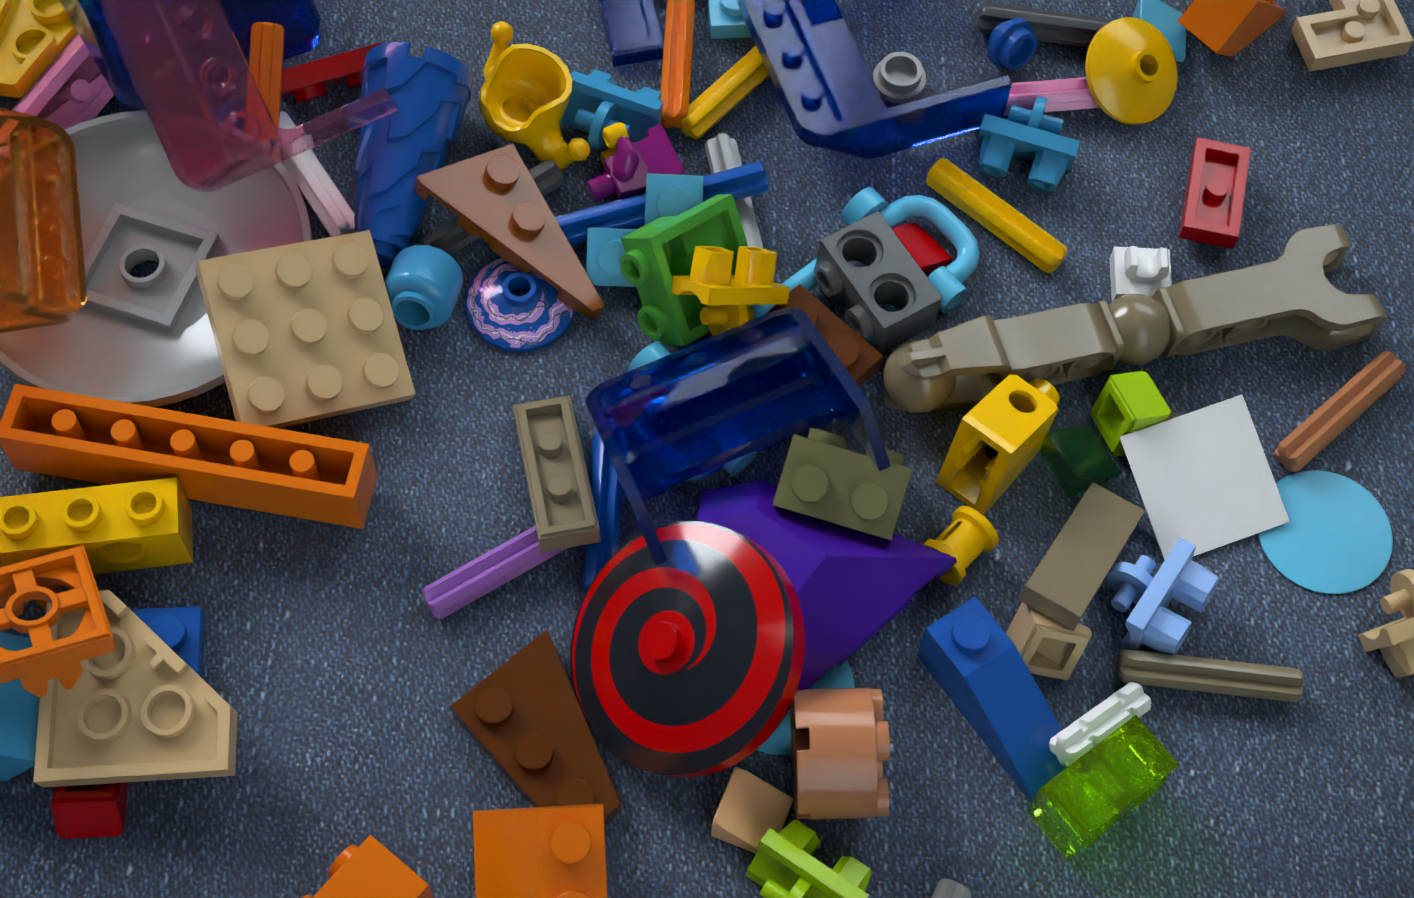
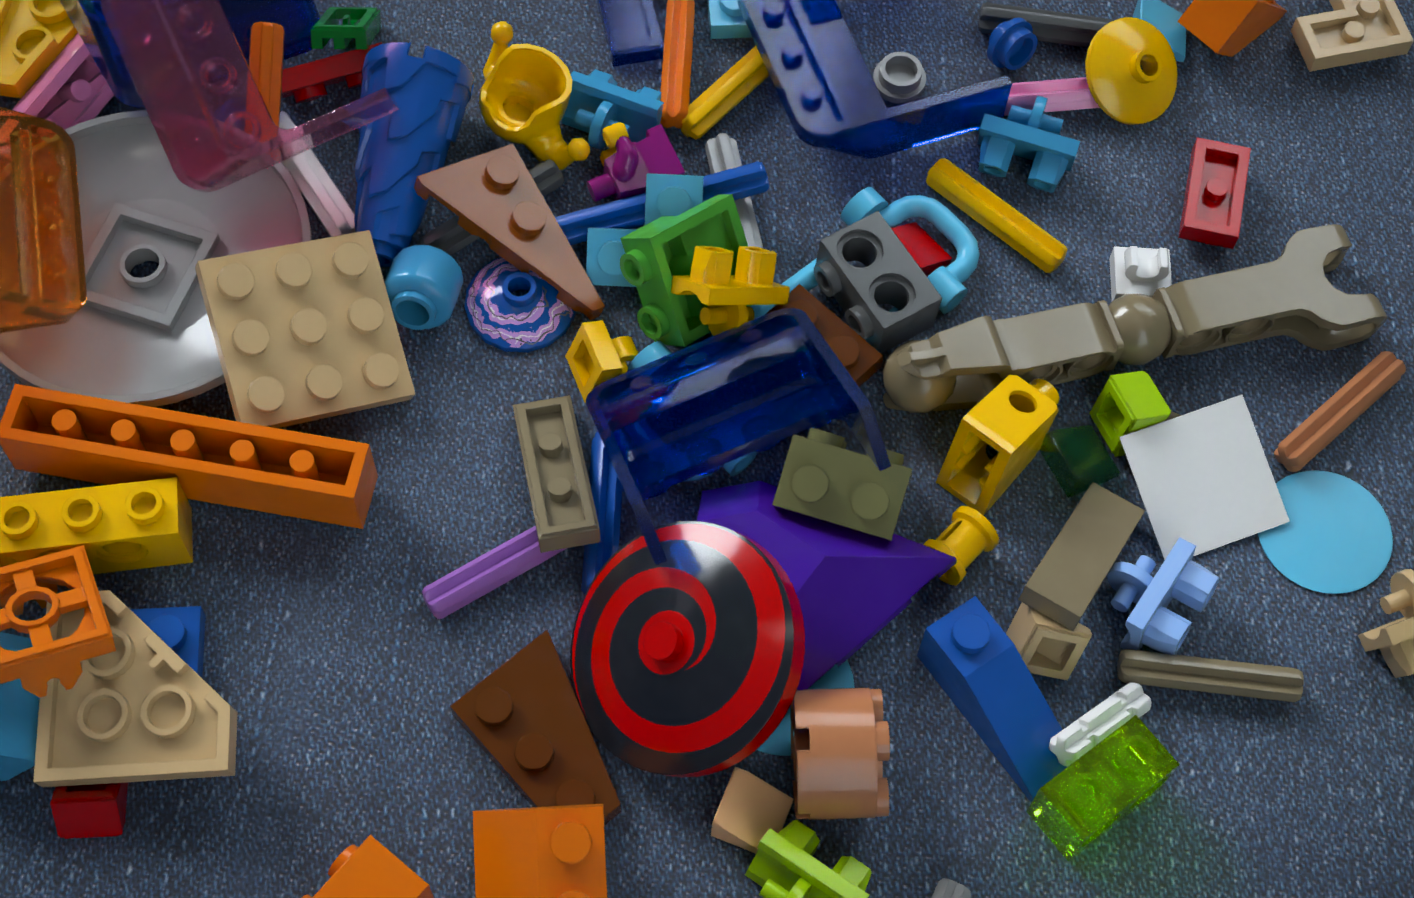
none -> green tile [311,7,381,49]
none -> yellow tile [565,320,638,403]

